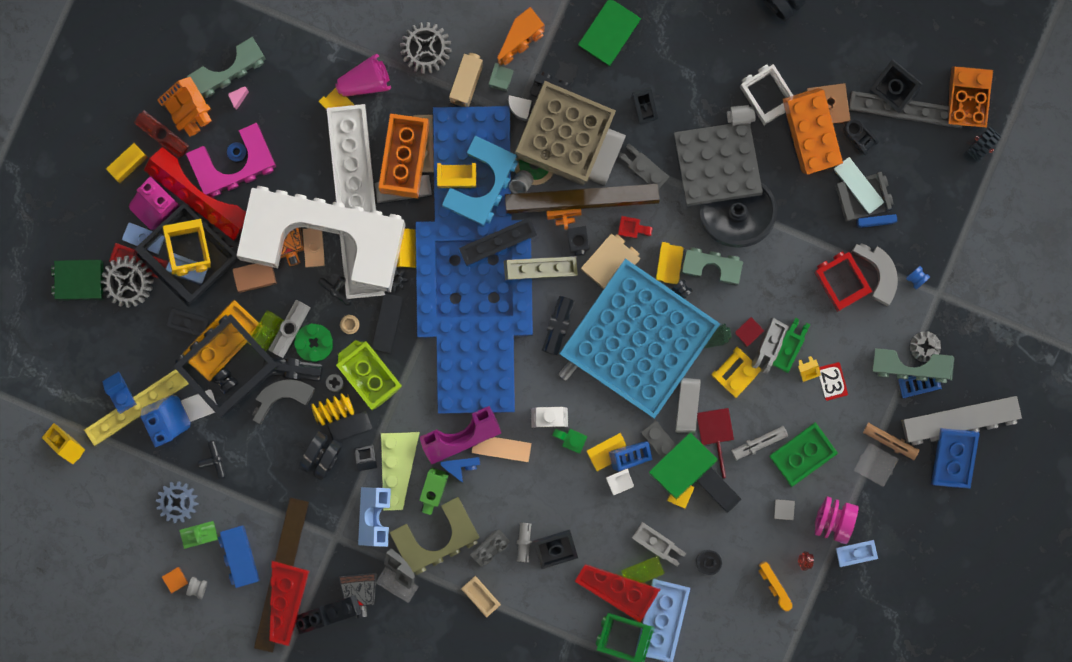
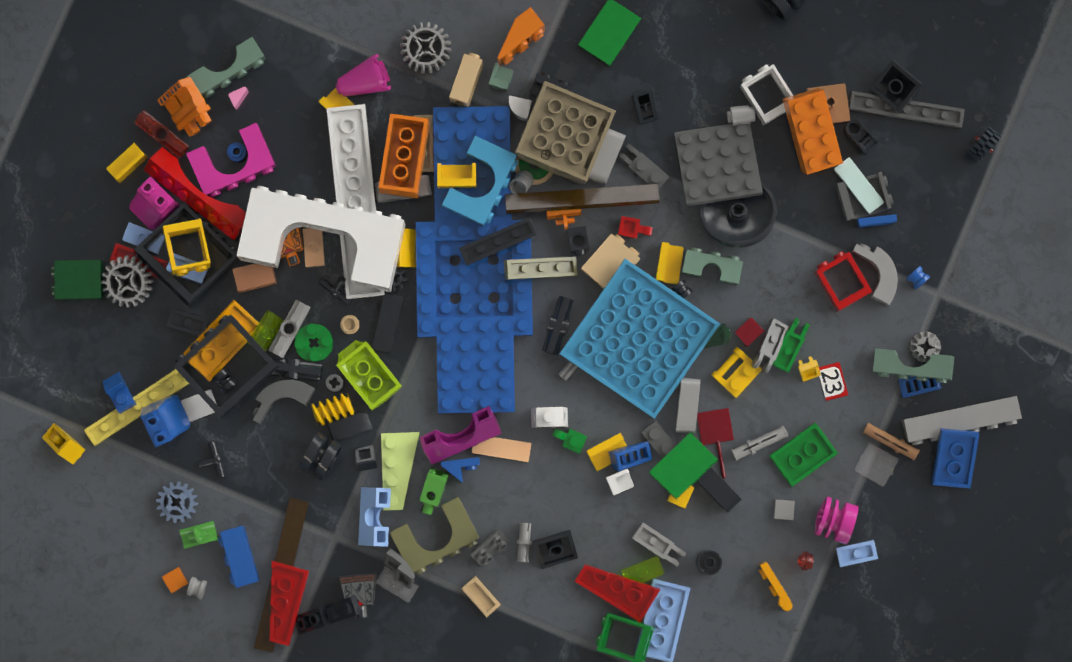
orange slope [948,67,993,128] -> none

